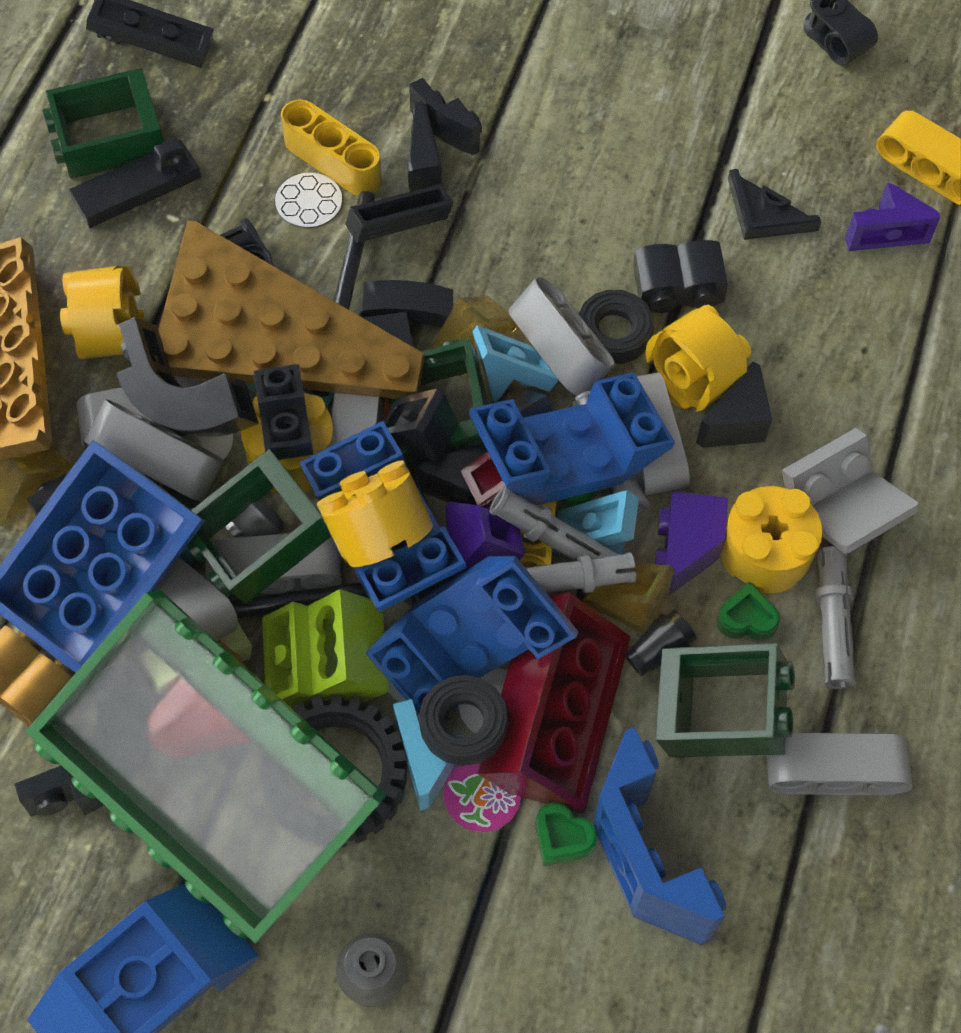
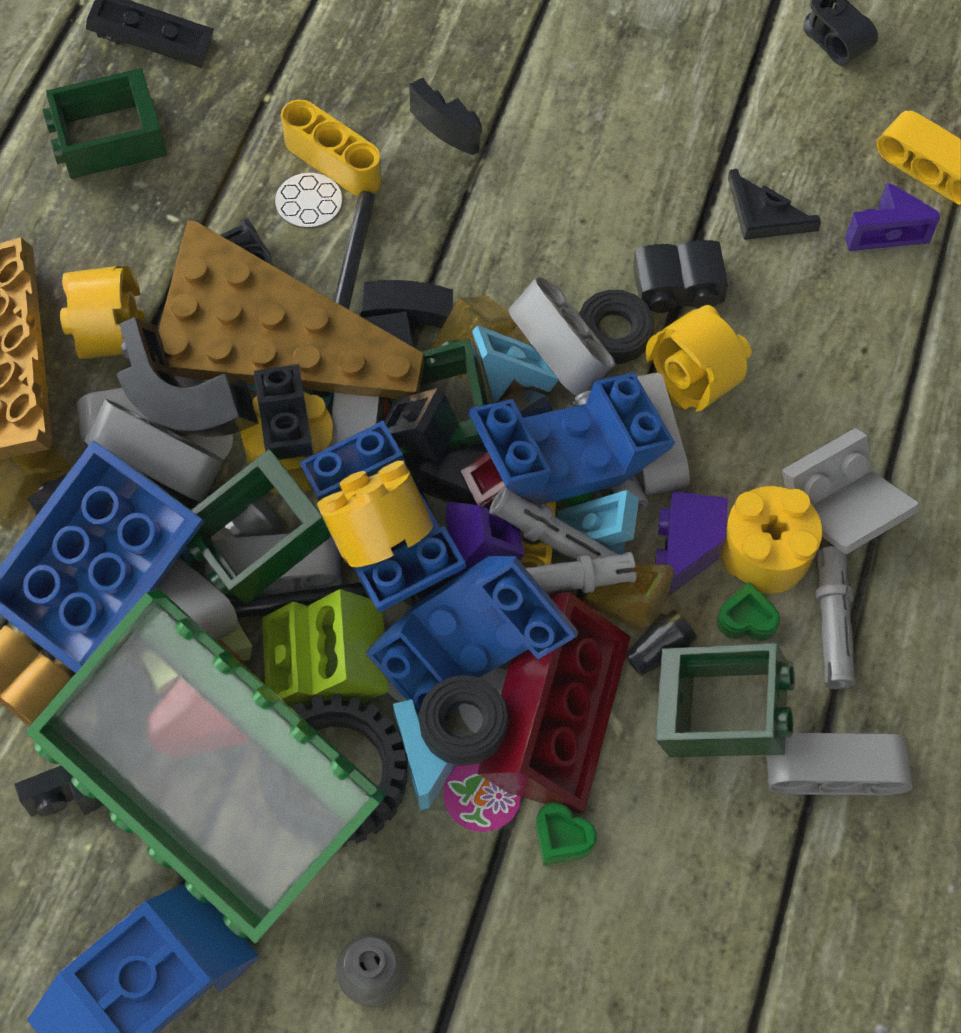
black hinge [69,137,201,228] -> none
black piece [345,183,454,243] -> none
black slope [407,101,442,192] -> none
blue slope [593,727,726,945] -> none
black slope [696,361,772,448] -> none

